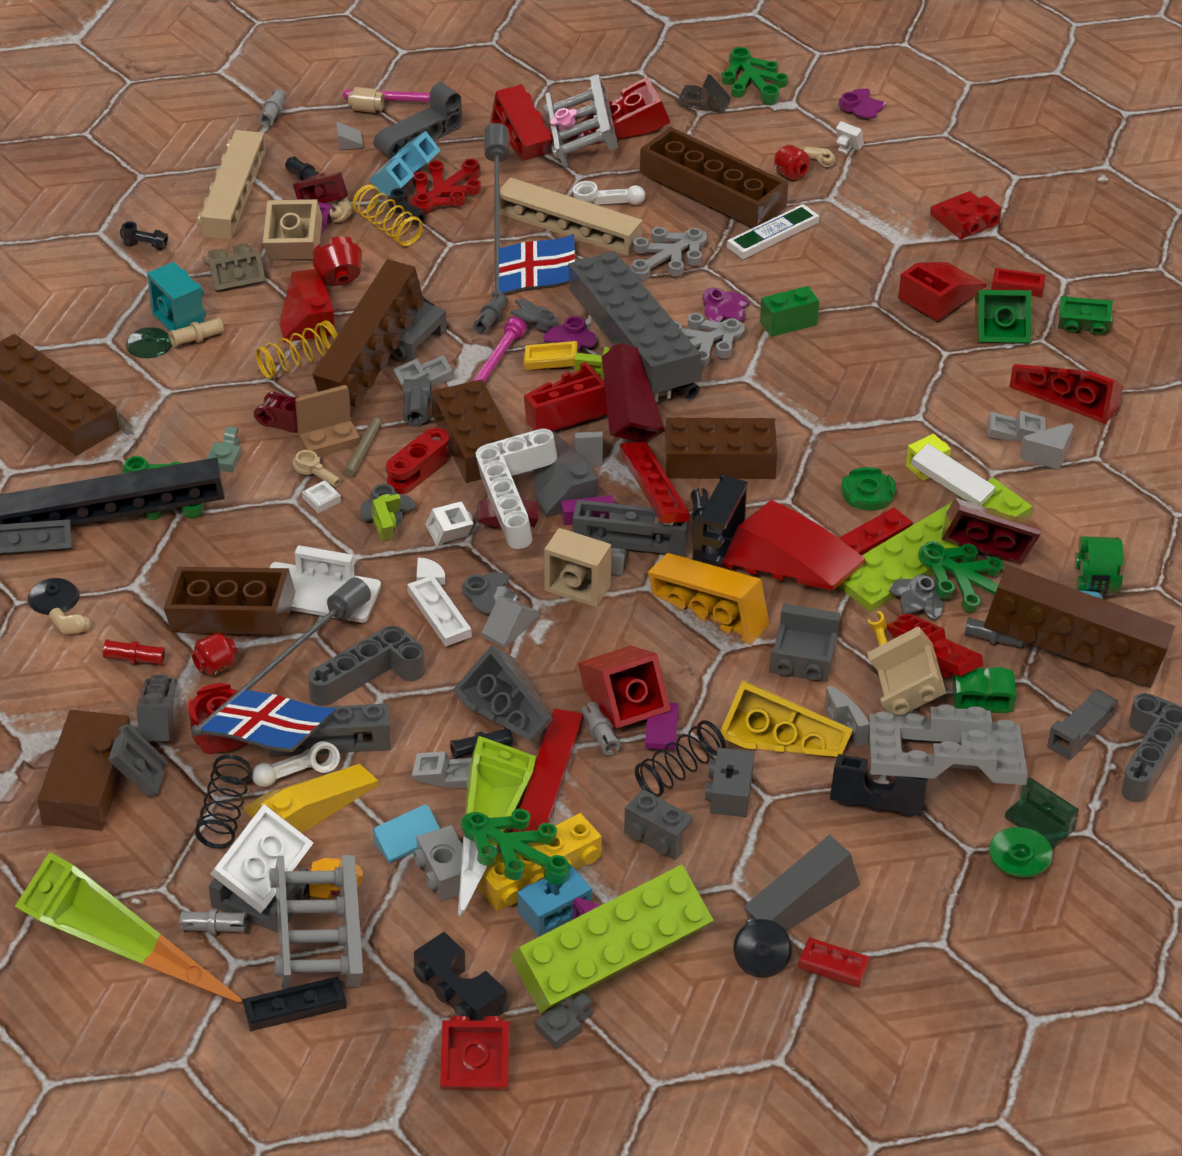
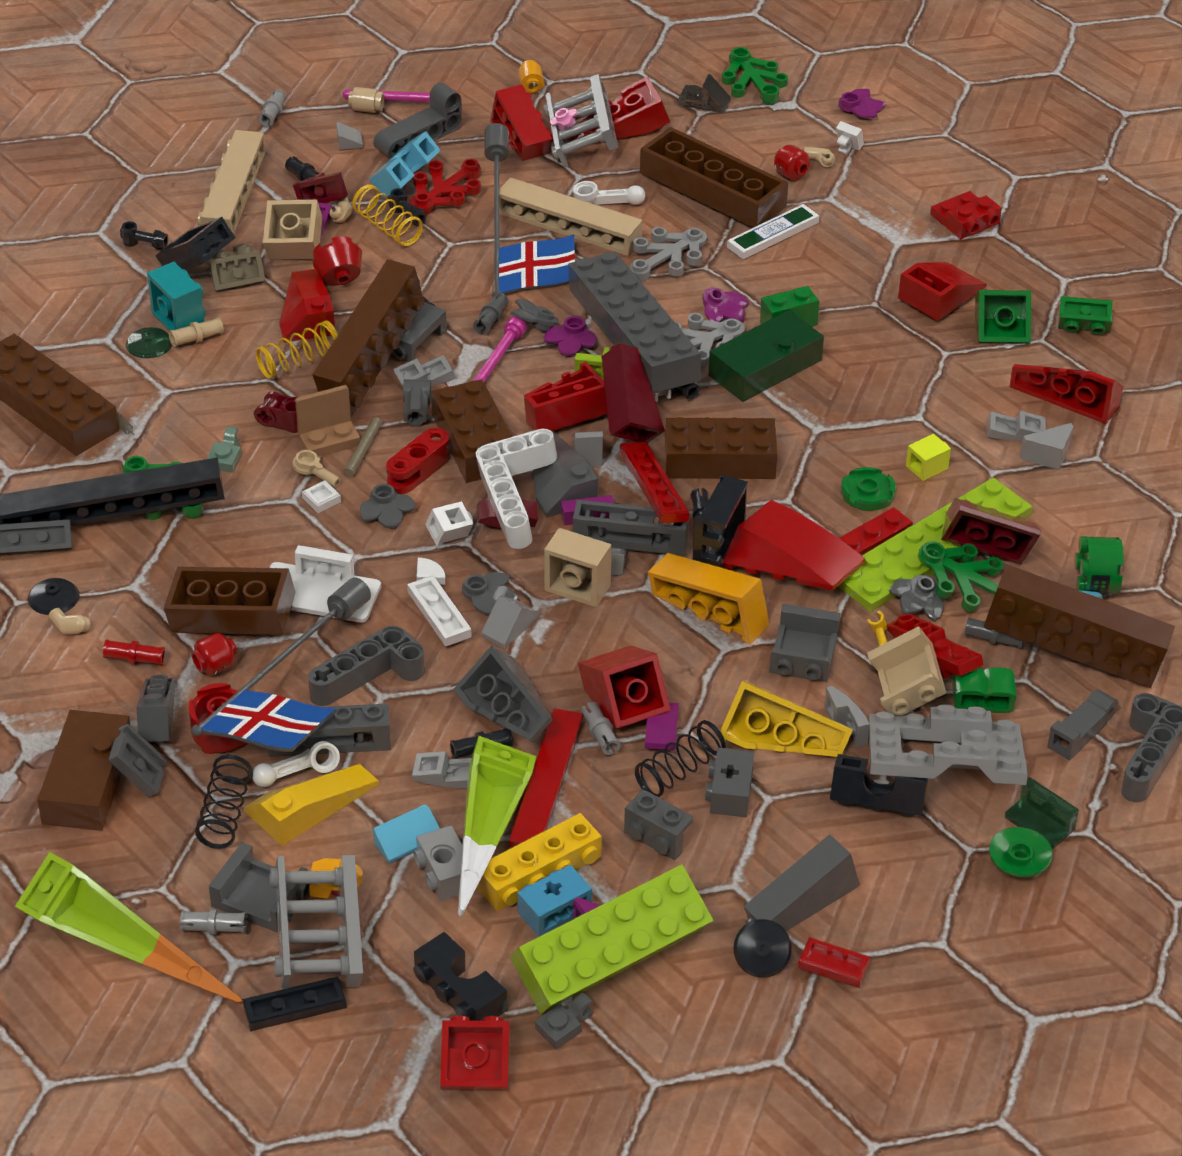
white plate [210,804,313,913] -> none
lime bracket [371,494,401,542] -> none
green plant [461,809,570,885] -> none
yellow tile [524,341,578,370] -> none
white tile [911,444,996,506] -> none
red tile [991,268,1046,297] -> none
none -> black window [155,217,235,270]
none -> light orange brick [518,60,544,94]
none -> dark green brick [708,310,824,402]

